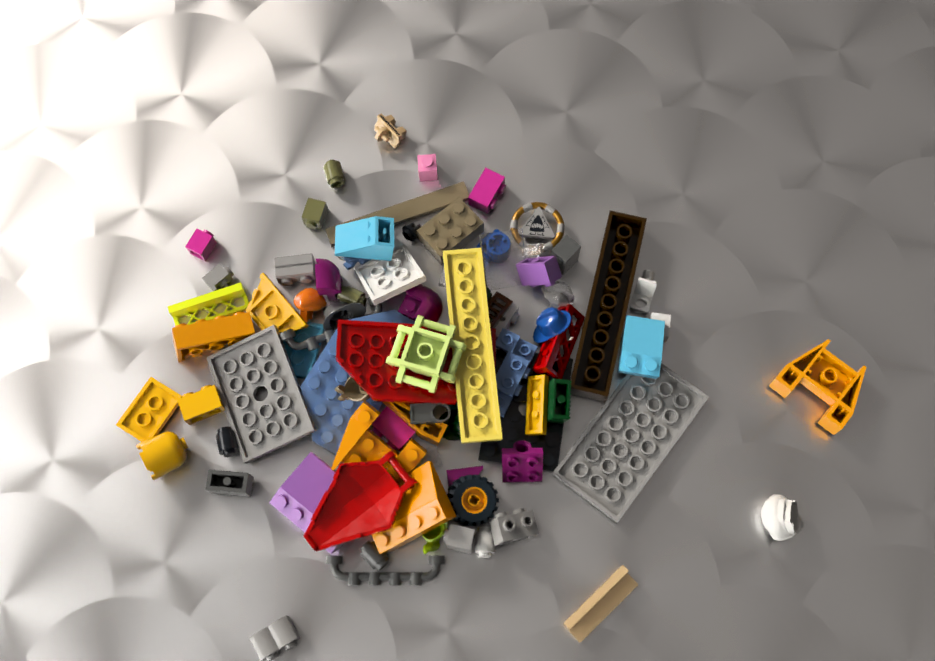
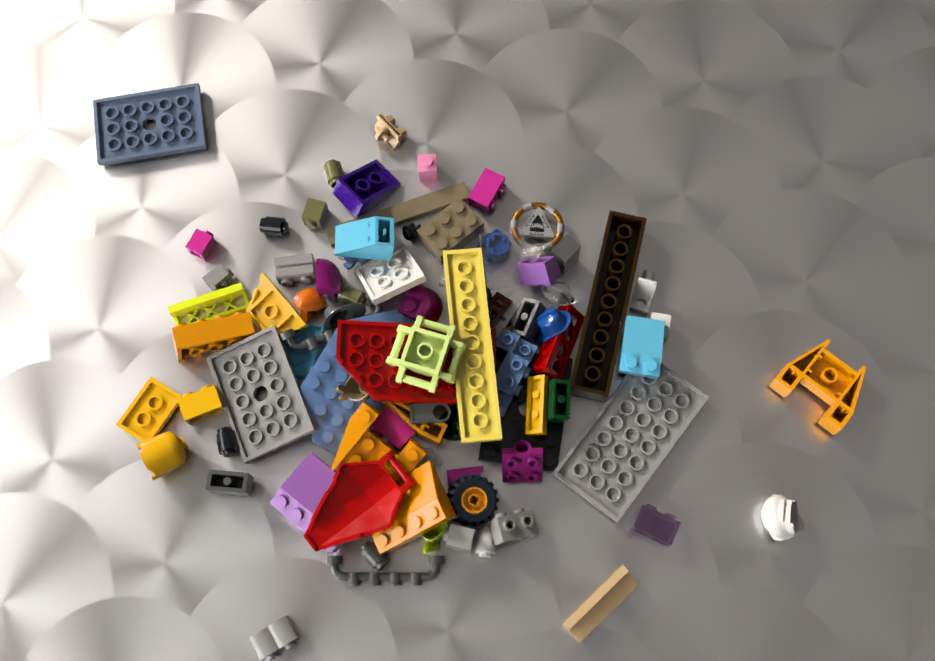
none -> sand blue plate [93,83,207,166]
none -> black brick [259,216,289,236]
none -> dark purple slope [332,159,401,218]
none -> dark grey brick [509,297,546,344]
none -> clear purple brick [631,504,681,547]

